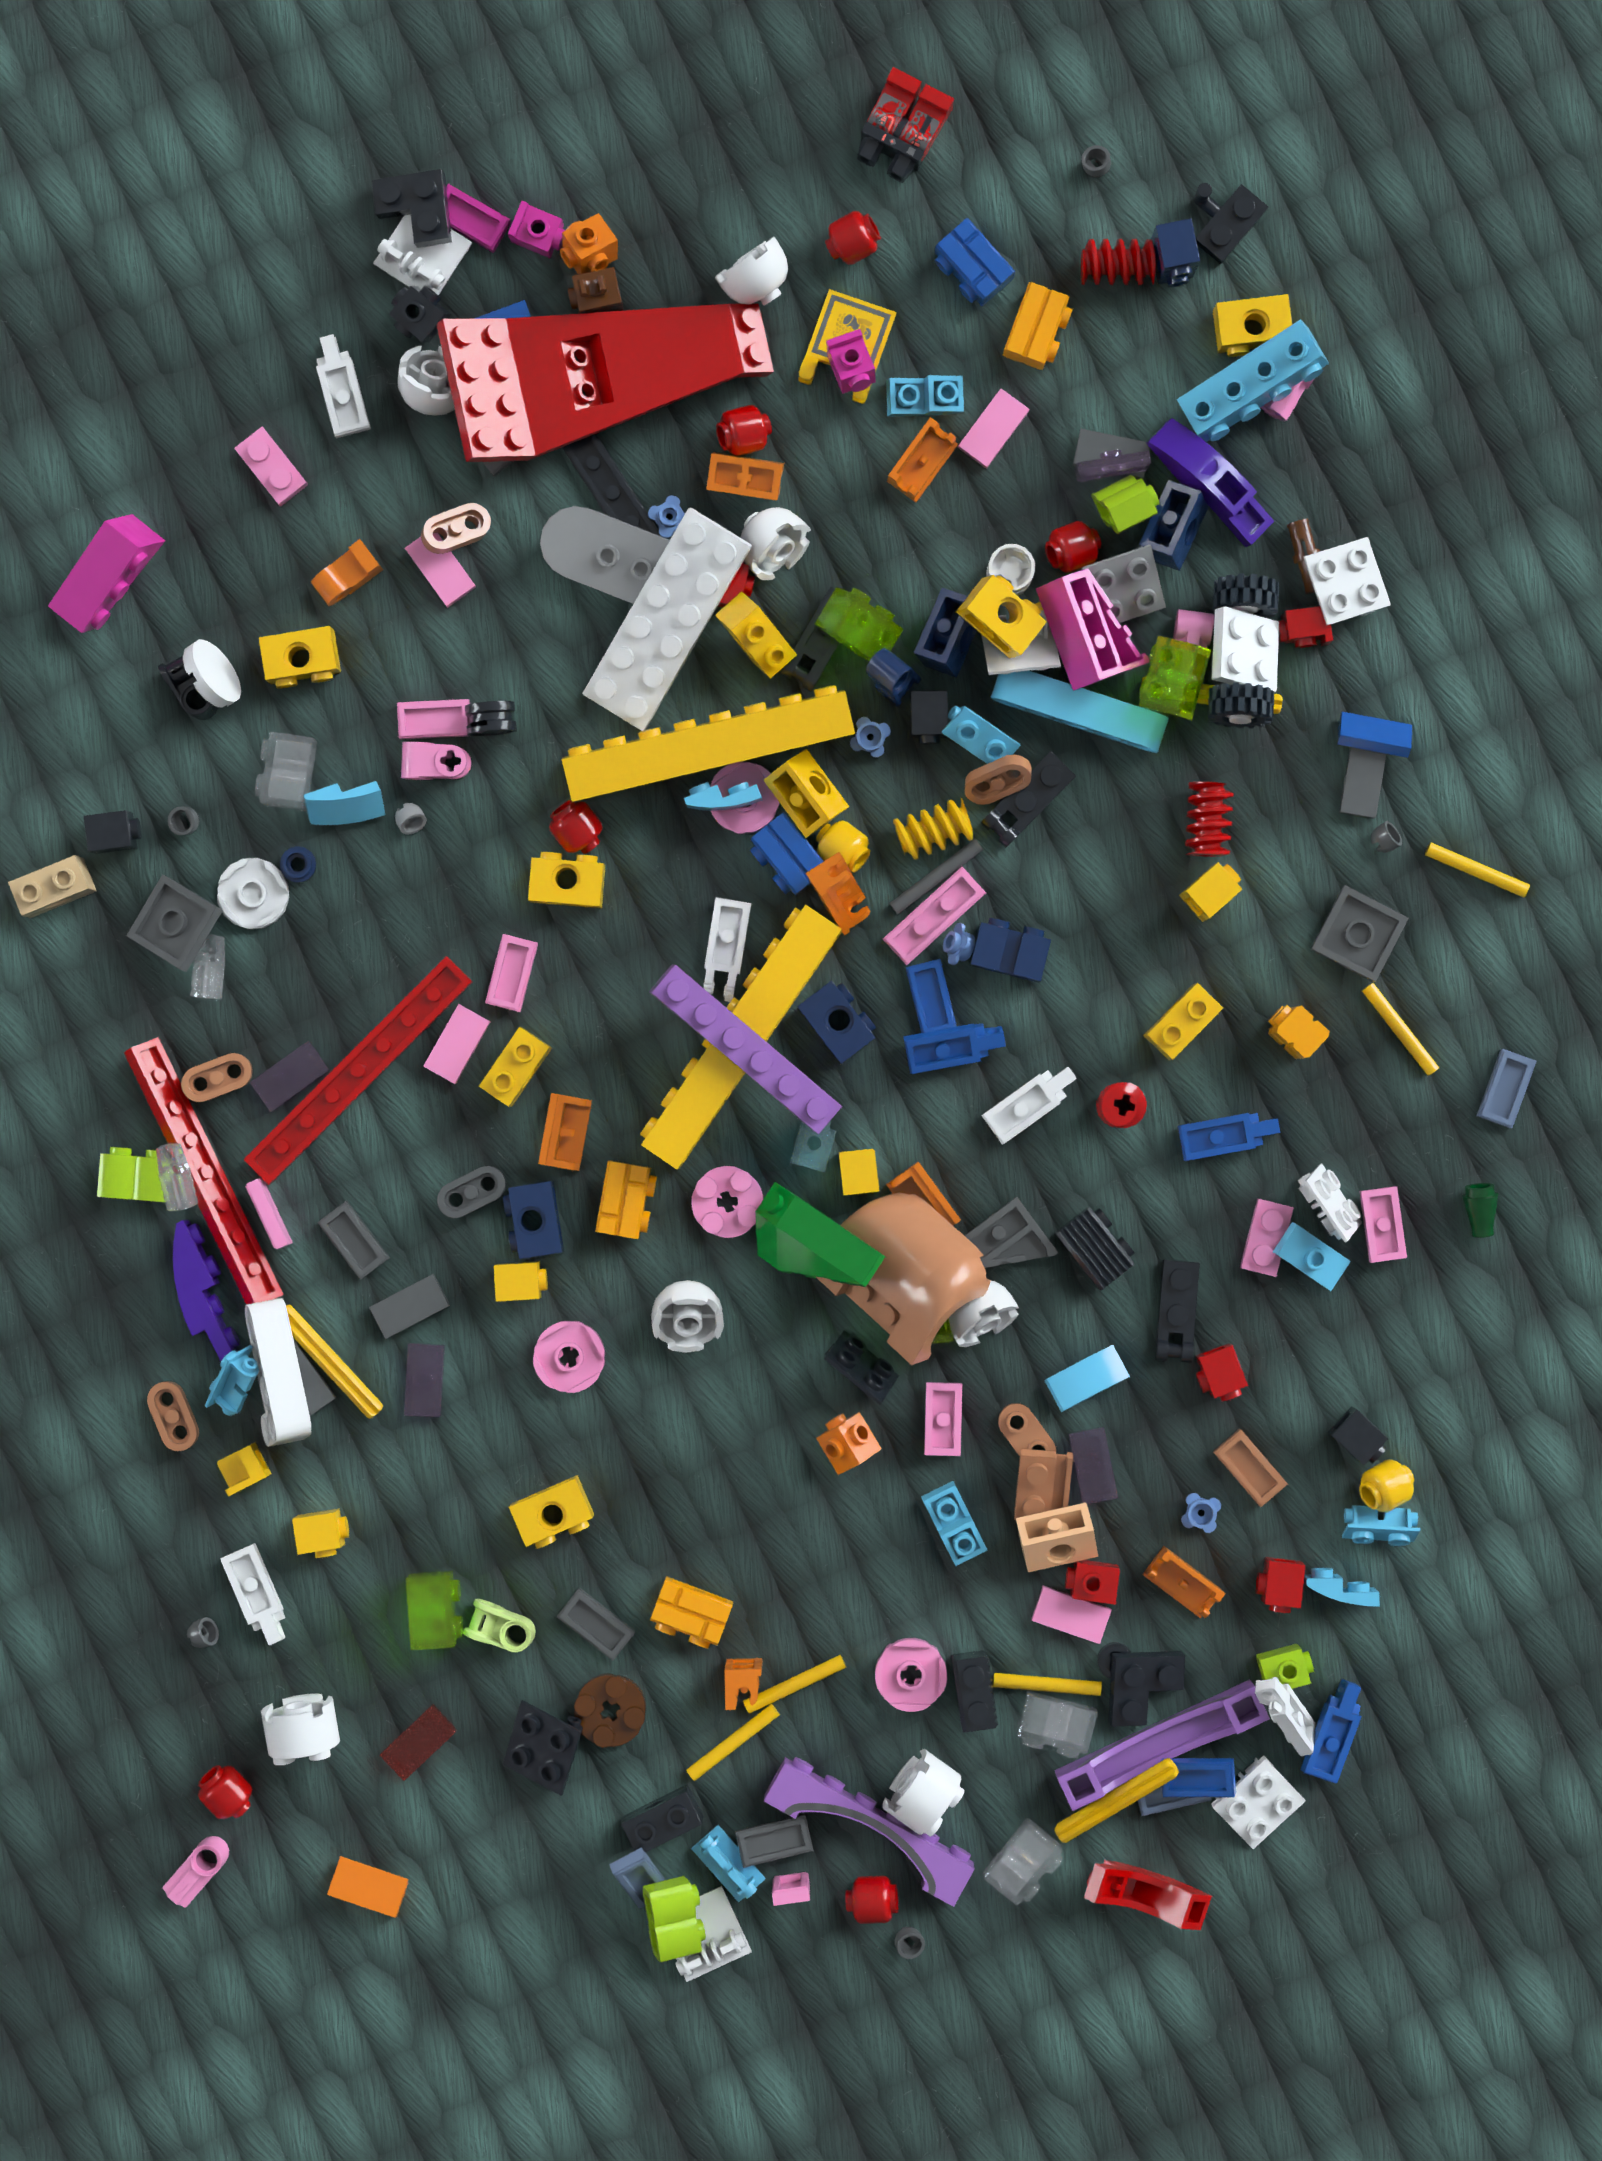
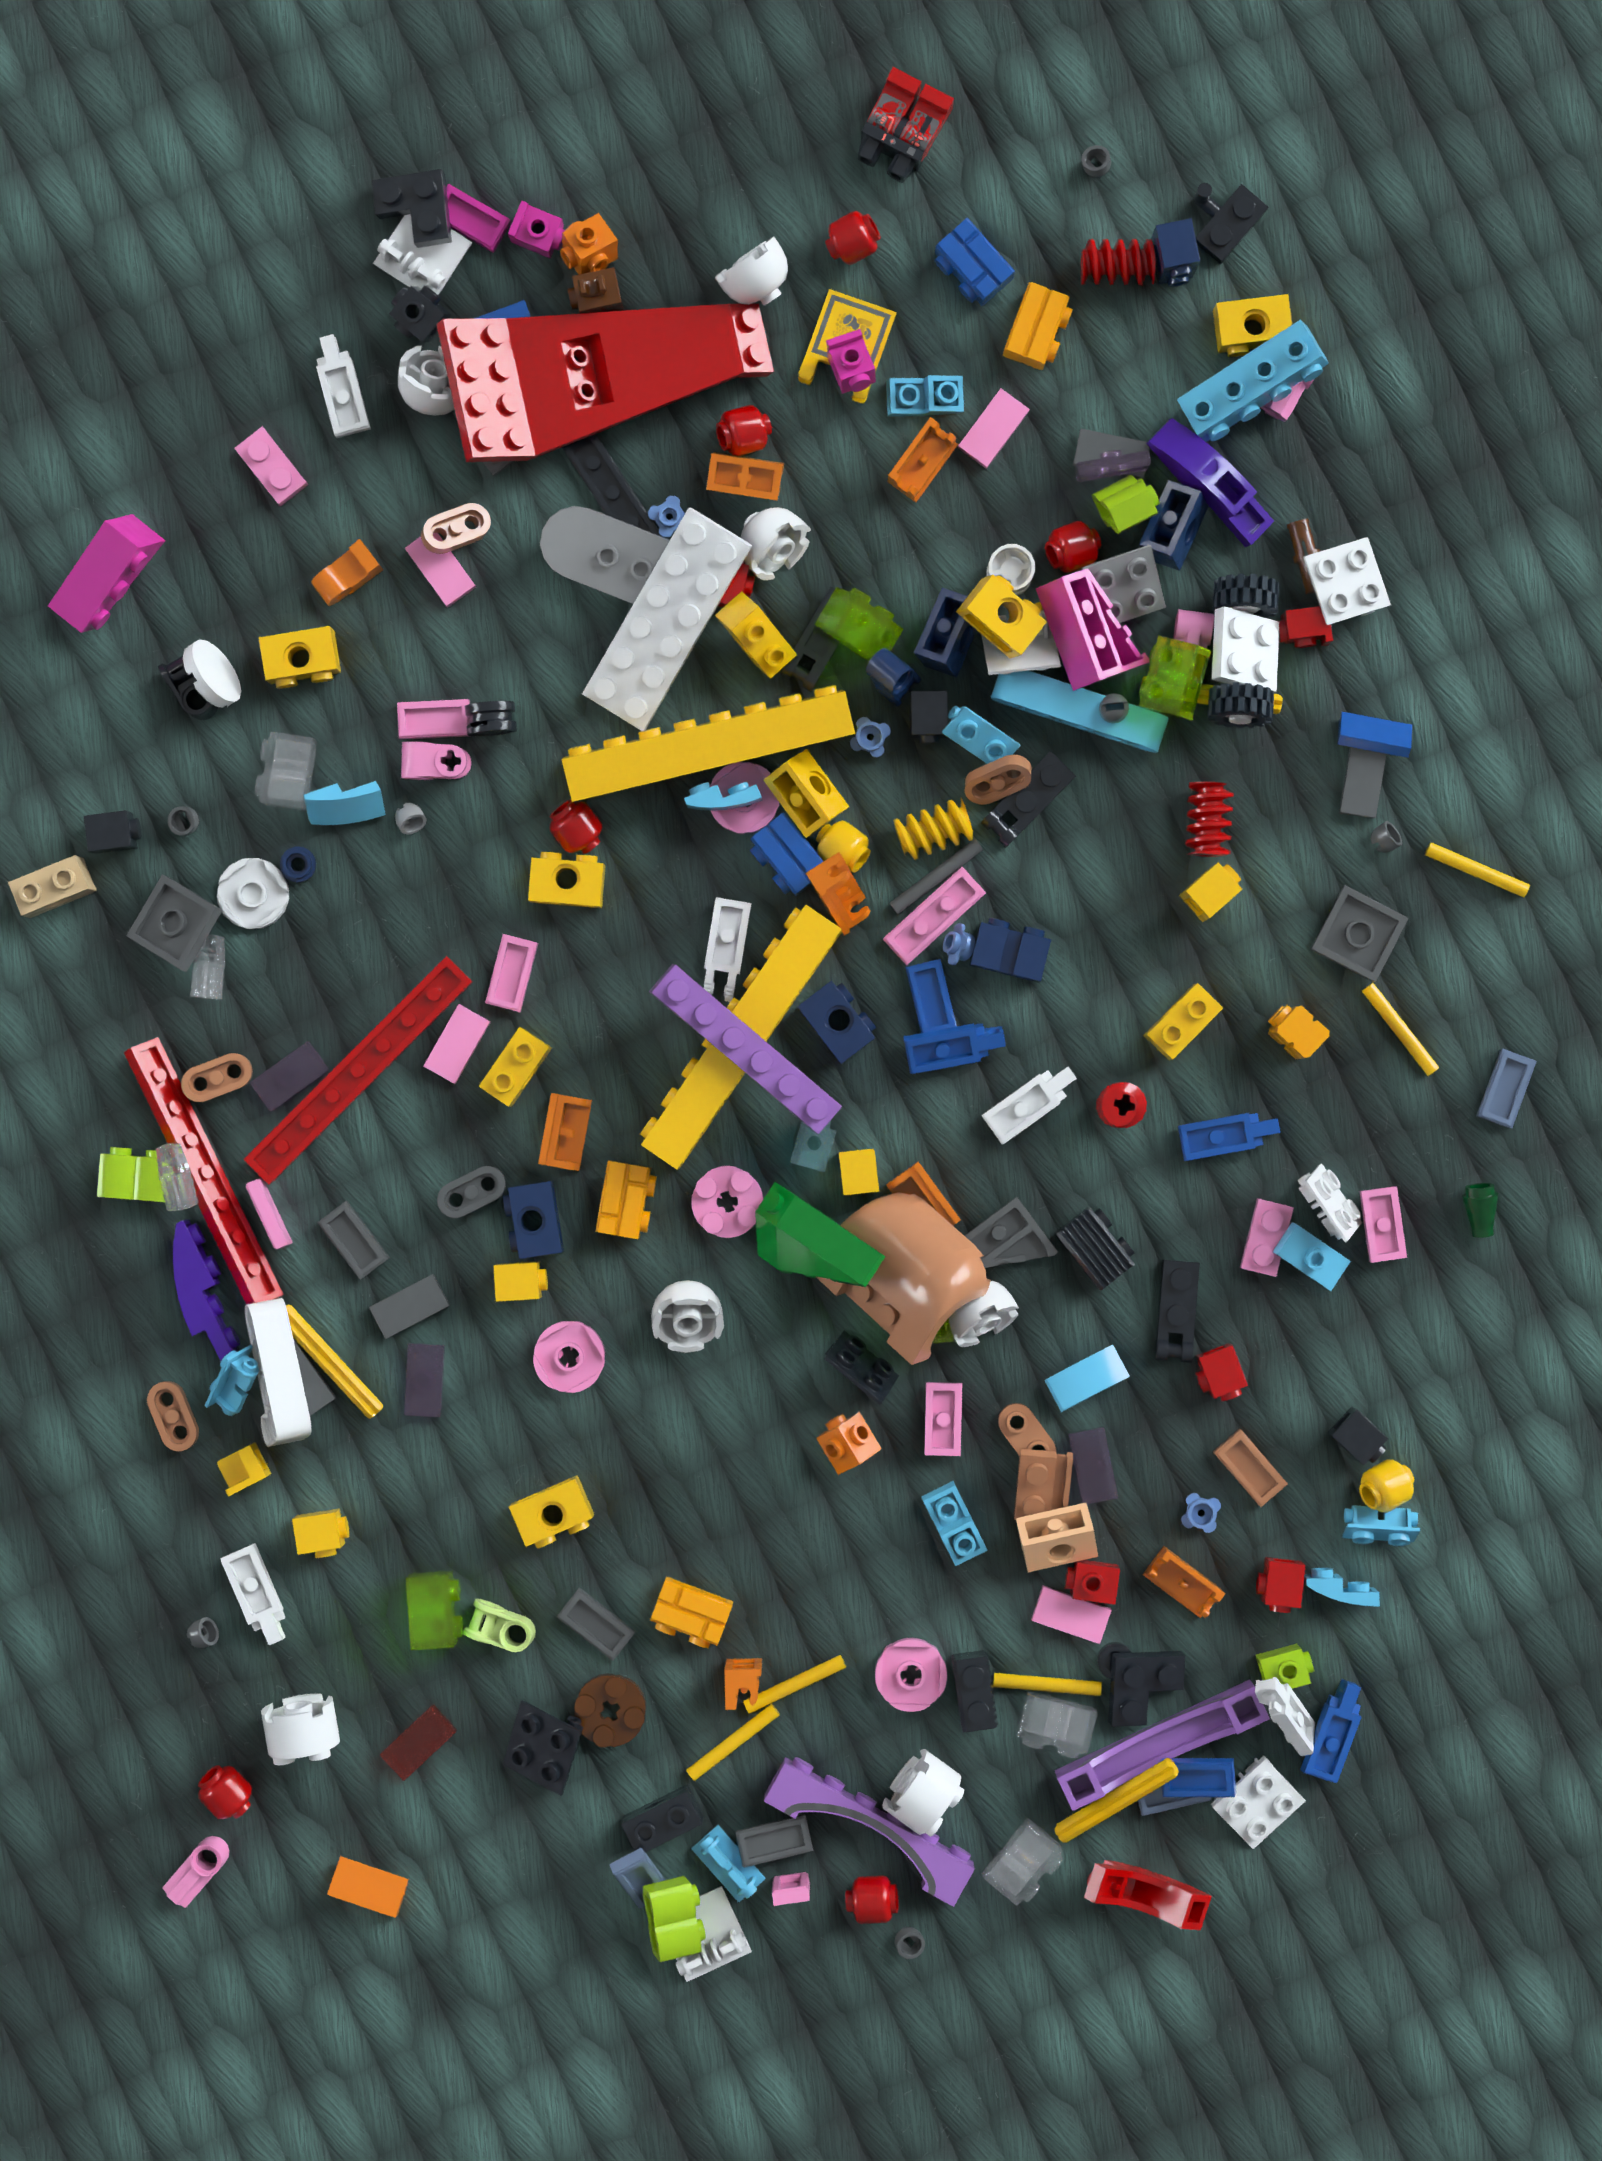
none -> dark grey hinge [1099,693,1129,723]

